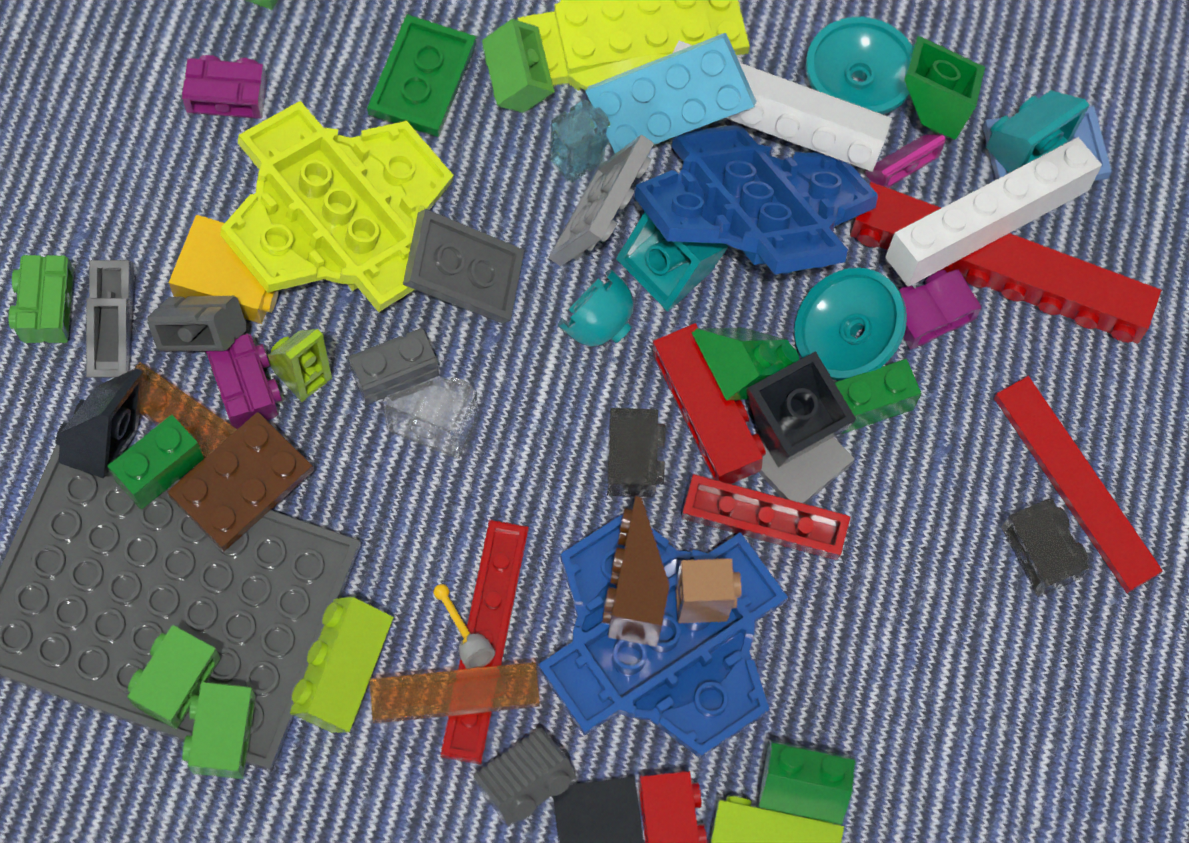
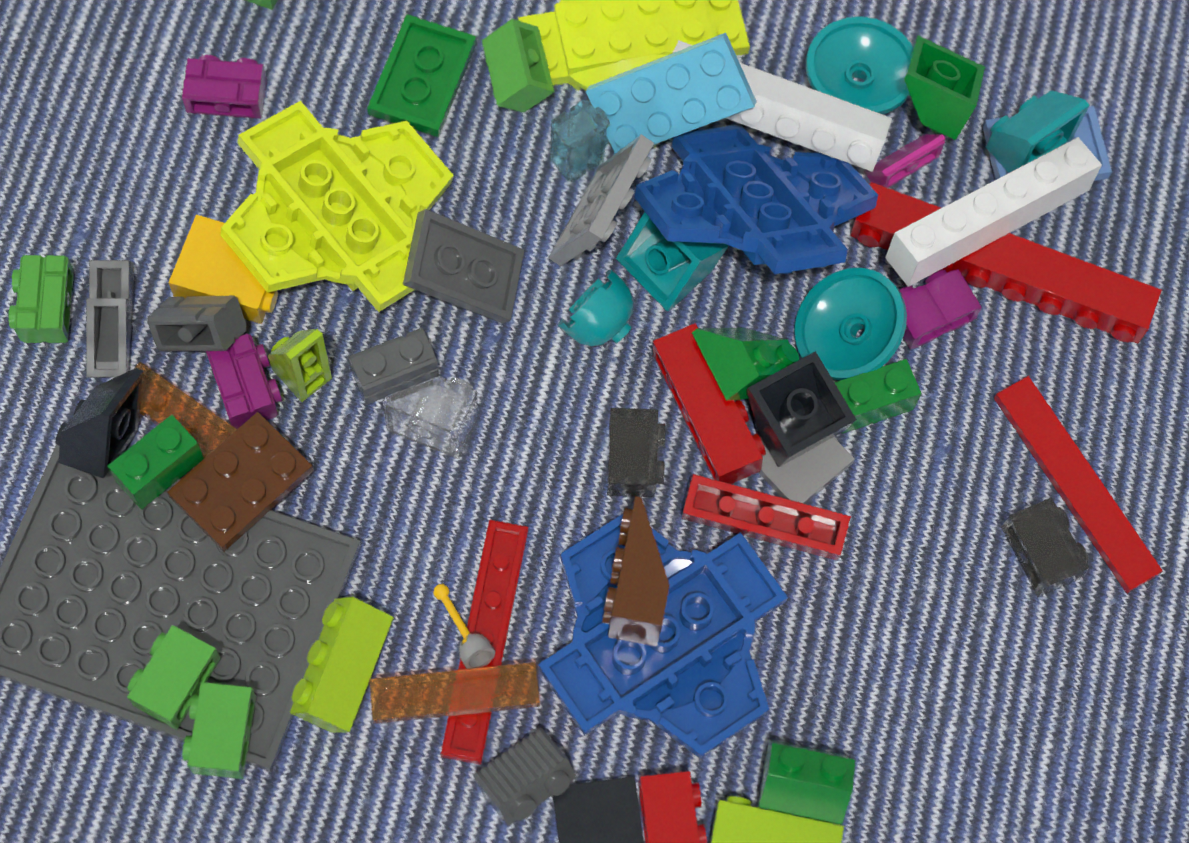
medium nougat brick [675,559,741,623] -> none

